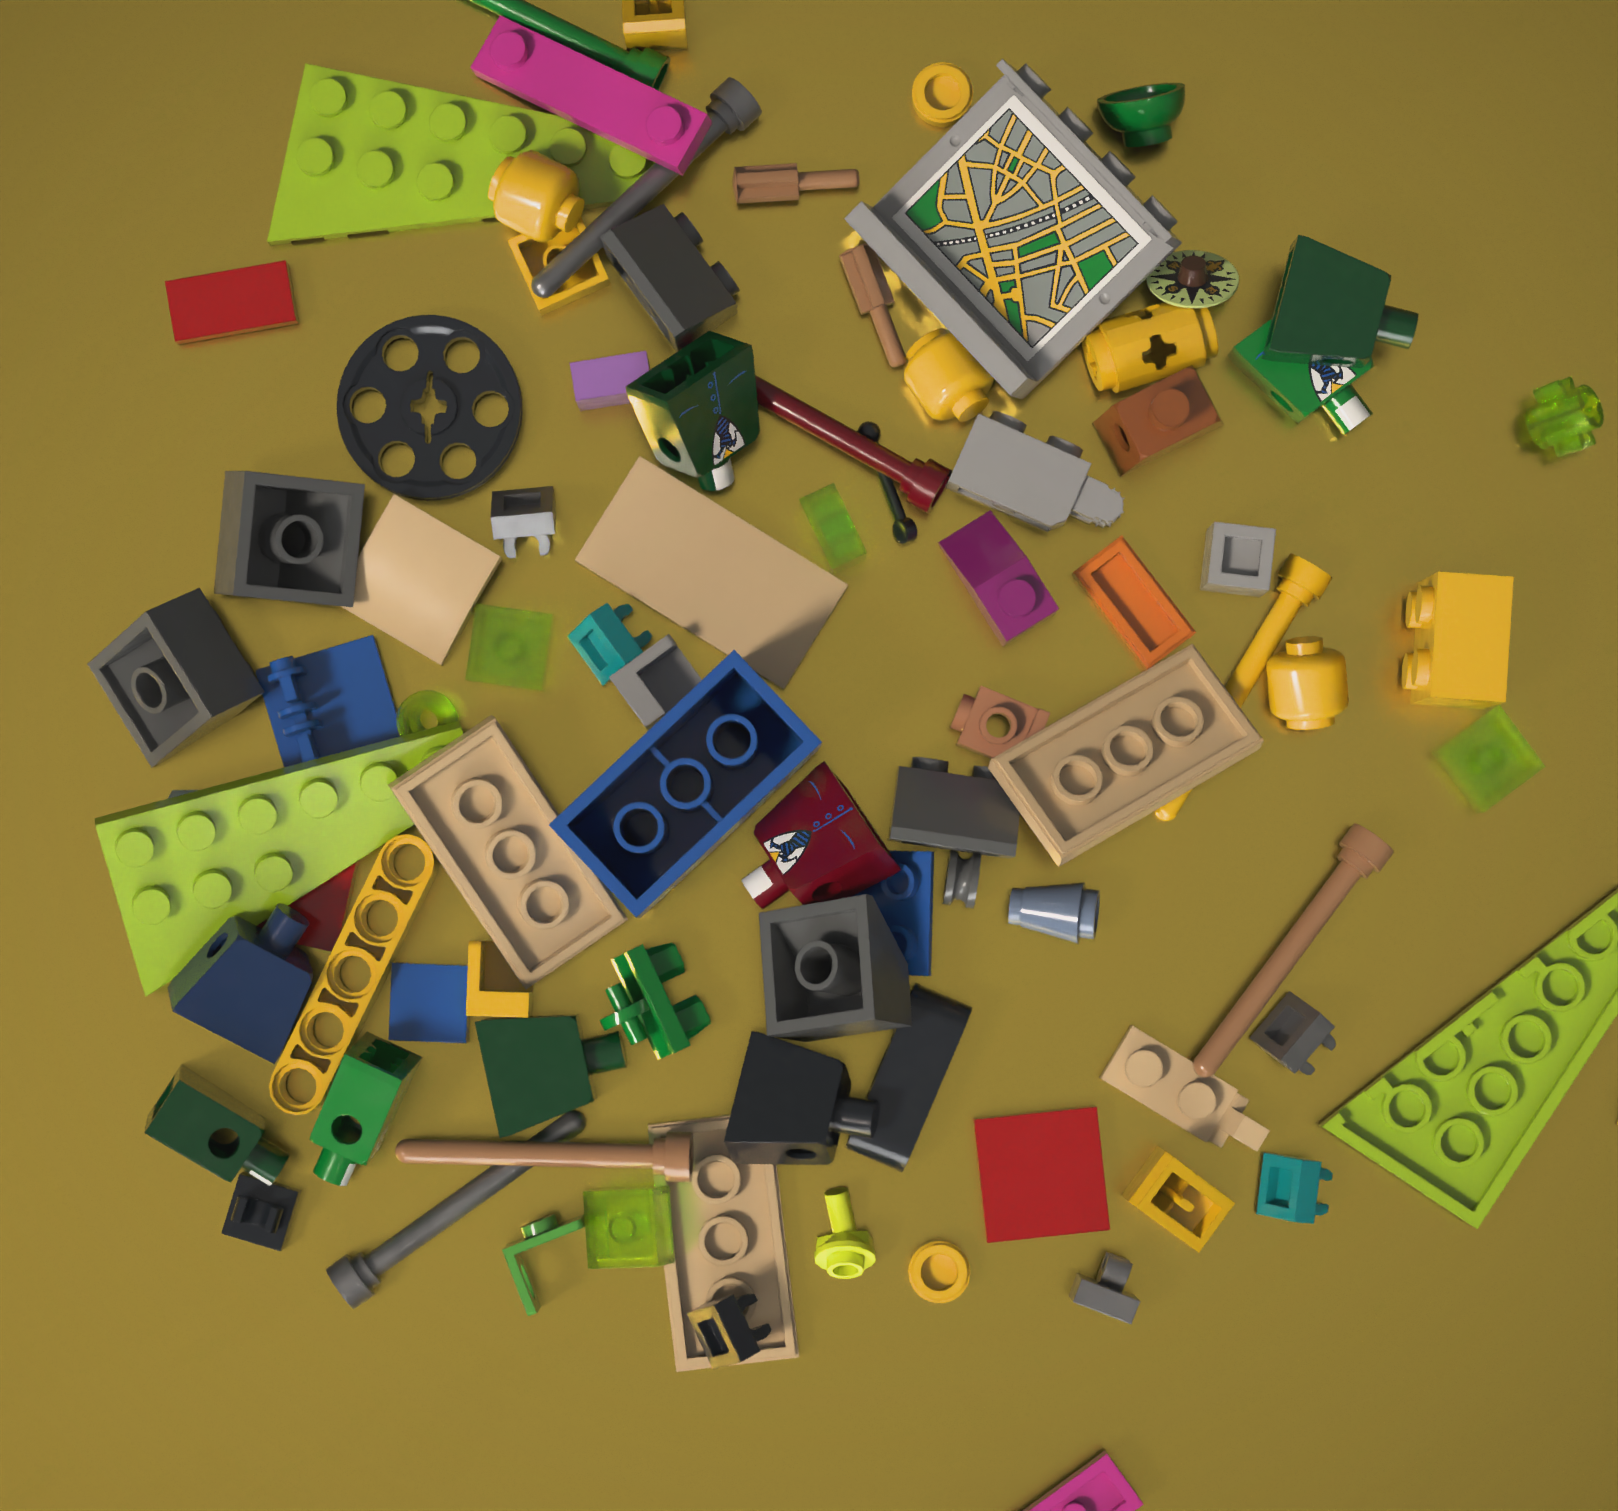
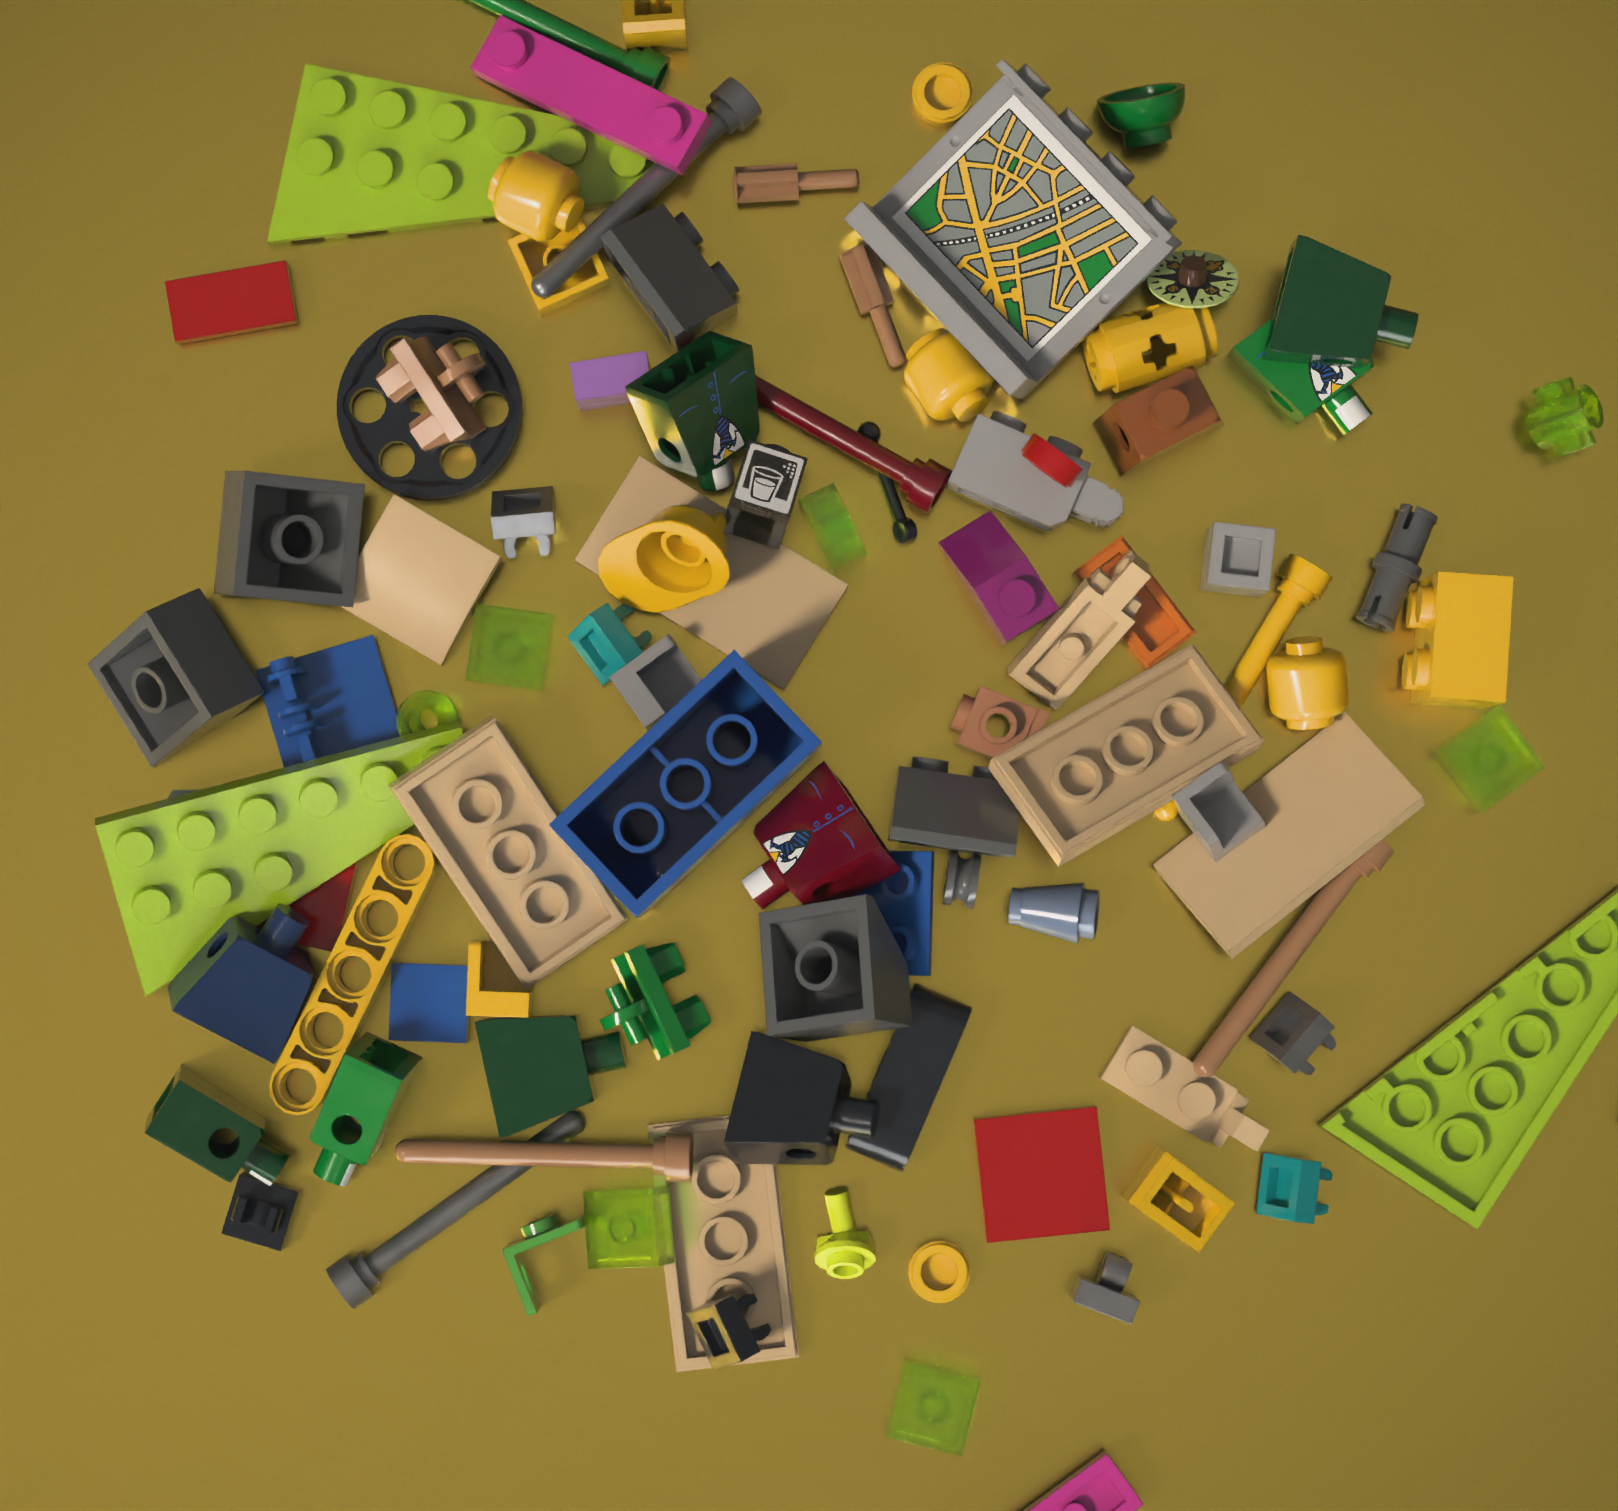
none -> medium nougat hips [376,336,487,451]
none -> yellow piece [598,505,731,613]
none -> clear smoke brick [724,439,808,549]
none -> clear neon green piece [885,1357,981,1457]
none -> tan hinge [1008,550,1152,710]
none -> red tile [1021,433,1084,488]
none -> tan tile [1153,712,1426,959]
none -> light grey panel [1172,761,1266,862]
none -> dark grey pin [1356,503,1438,632]

